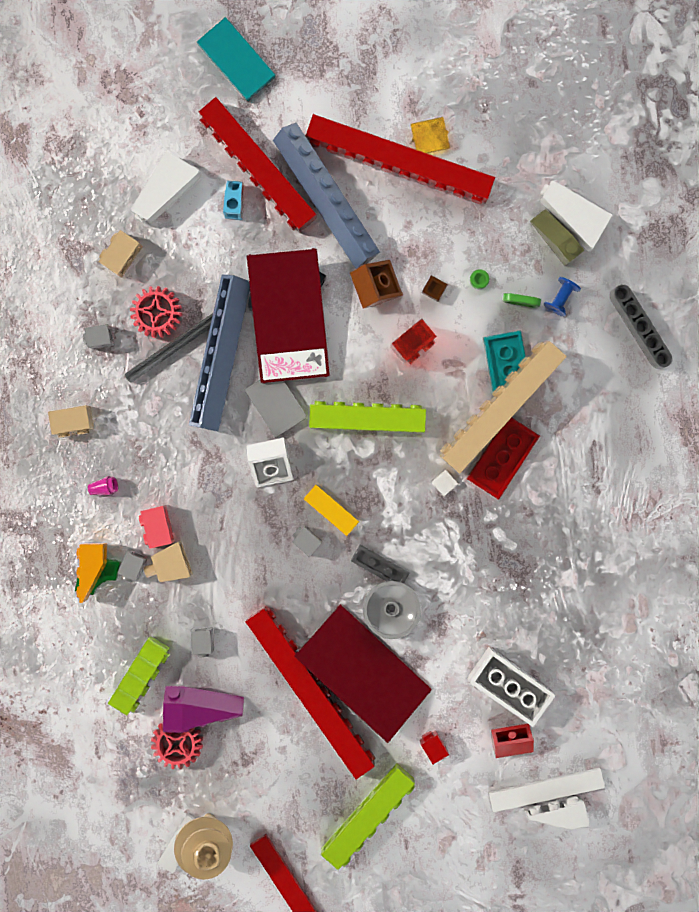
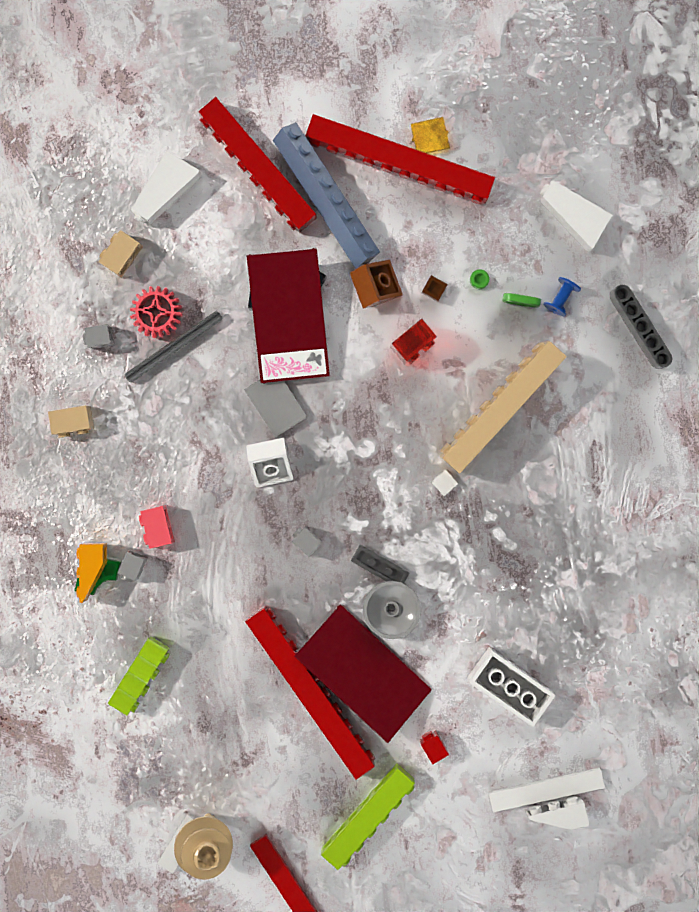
dark pink cone [88,476,118,495] -> none
tan torso [144,541,193,582] -> none
coral gear [151,723,203,769] -> none
magenta wedge [163,686,244,733] -> none
sand blue brick [189,275,250,432] -> none
light grey brick [191,627,214,657] -> none
teal tile [197,17,276,102] -> none
medium azure leg [223,181,243,220] -> none
yellow tile [304,485,359,536] -> none
lime brick [309,401,426,433] -> none
red tile [466,417,540,500] -> none
teal tile [483,330,526,392] -> none
red brick [491,724,534,758] -> none
olive slope [530,209,585,266] -> none

